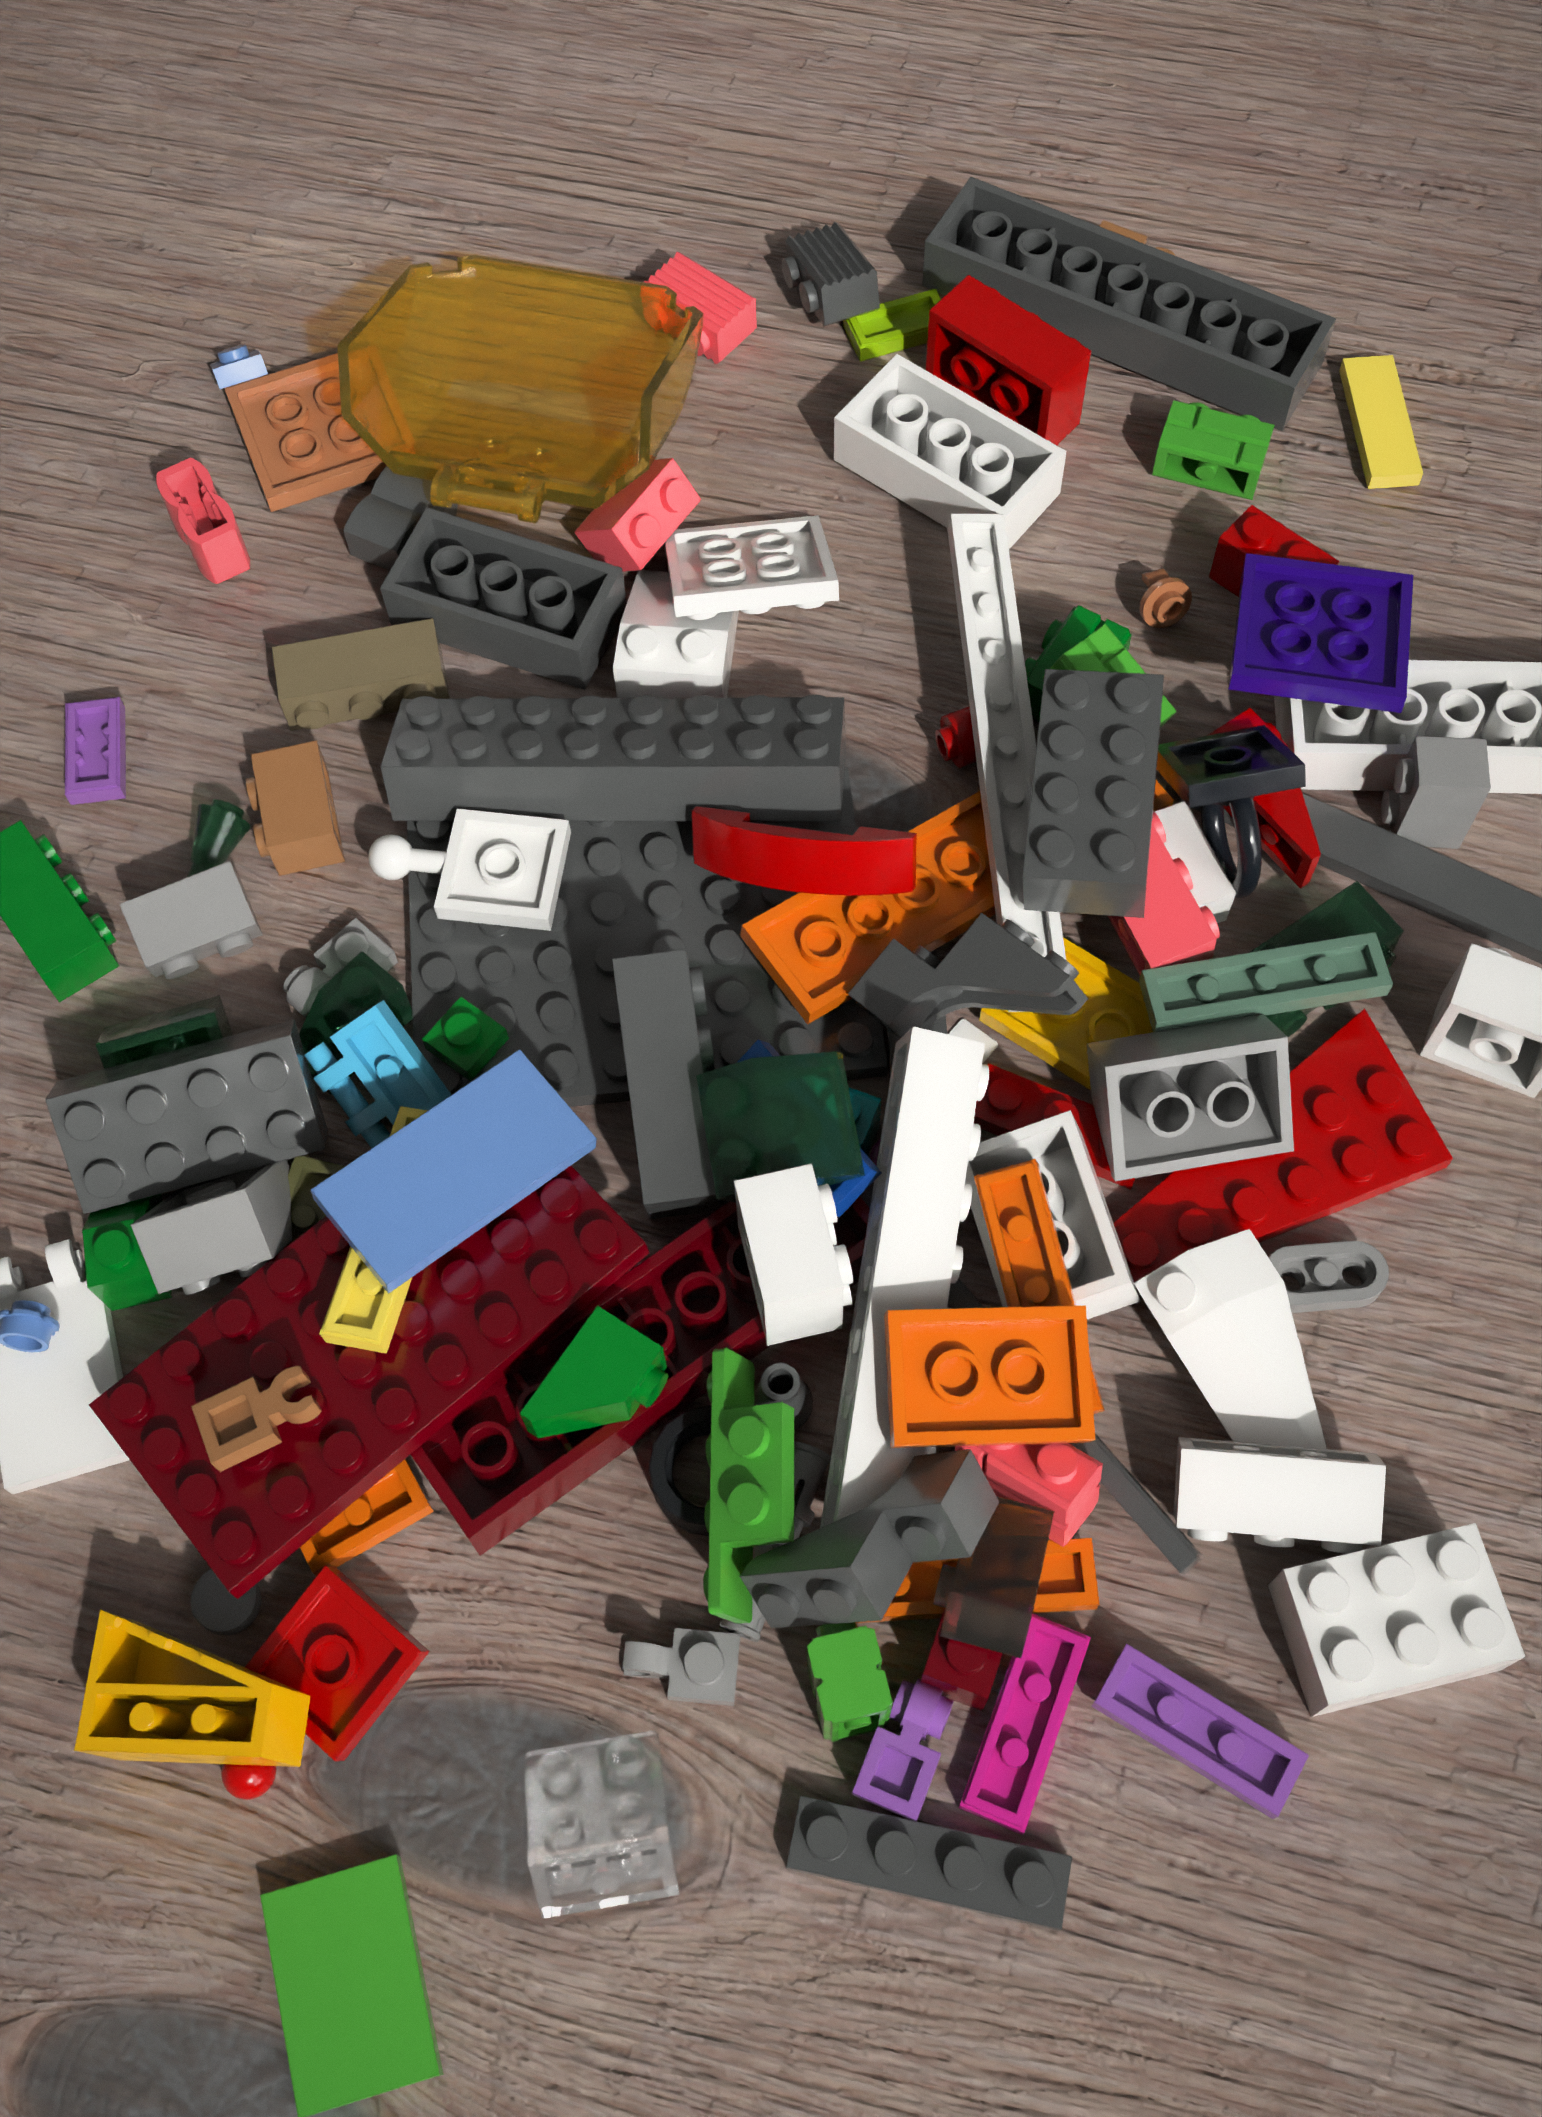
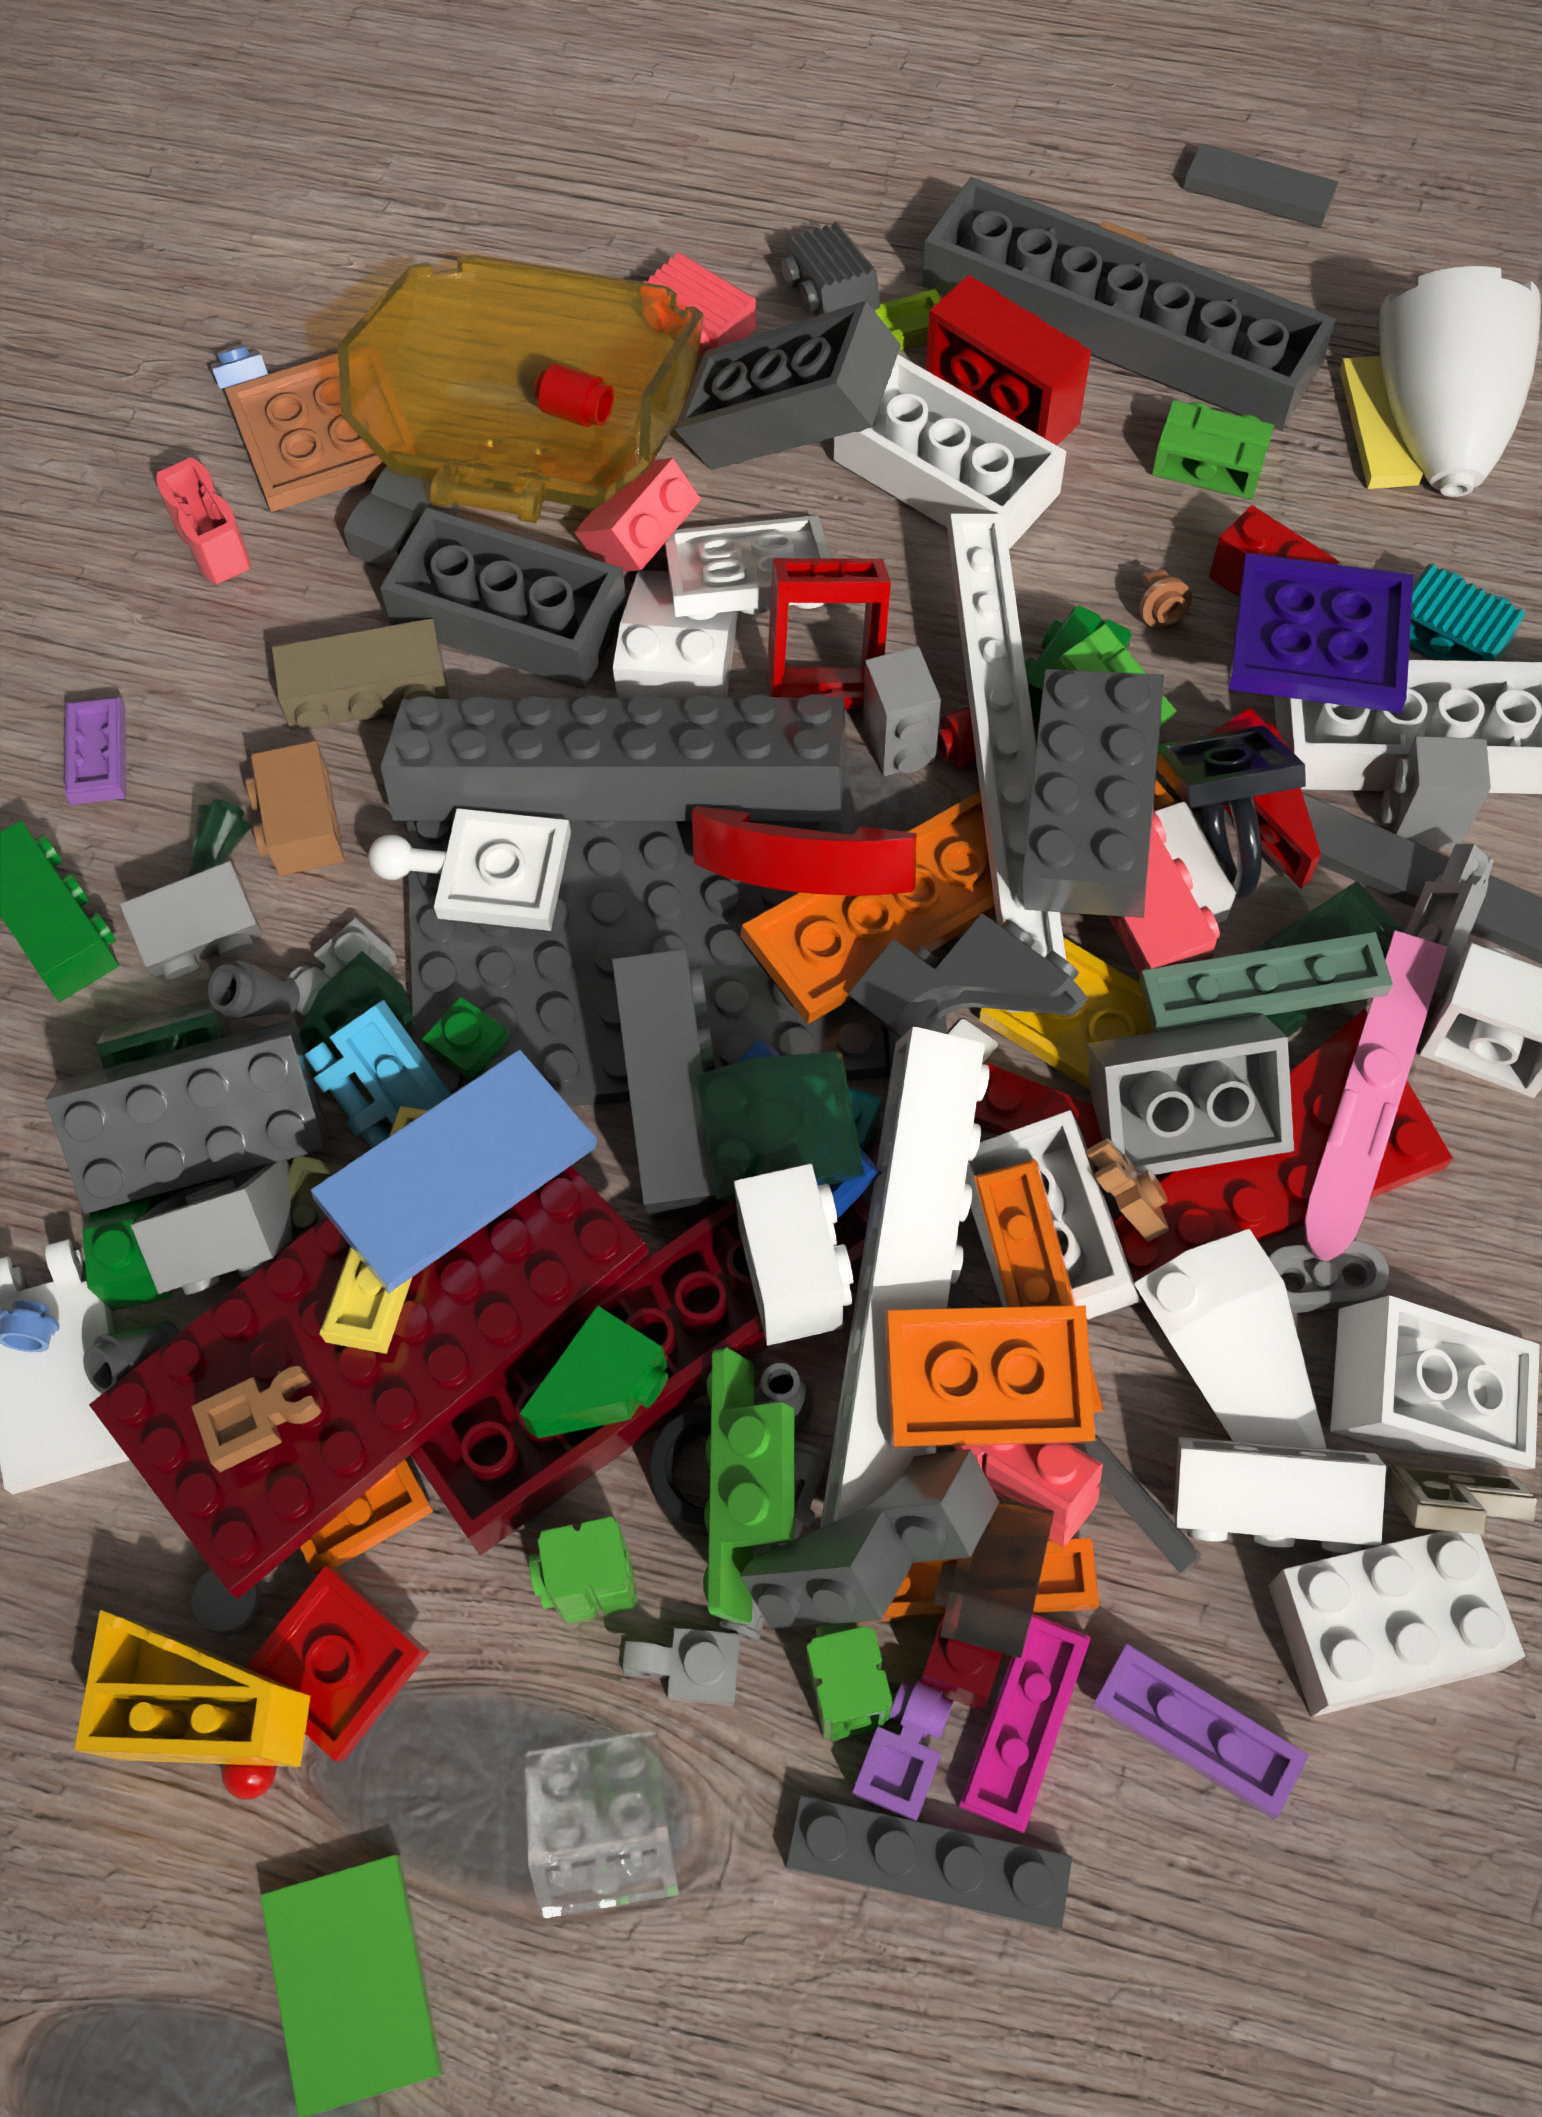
none -> dark grey cone [83,1321,180,1394]
none -> dark grey cone [208,960,300,1019]
none -> bright green brick [528,1516,638,1624]
none -> red brick [534,362,614,428]
none -> dark grey brick [674,301,901,470]
none -> red window [766,558,891,709]
none -> light grey brick [863,646,941,777]
none -> medium nougat plate [1086,1138,1170,1242]
none -> dark grey tile [1183,143,1339,227]
none -> bright pink piece [1304,931,1448,1261]
none -> white slope [1330,1295,1539,1470]
none -> white cylinder [1379,266,1541,497]
none -> dark tan tile [1386,1464,1537,1535]
none -> light grey hinge [1405,844,1494,999]
none -> teal brick [1410,563,1526,661]

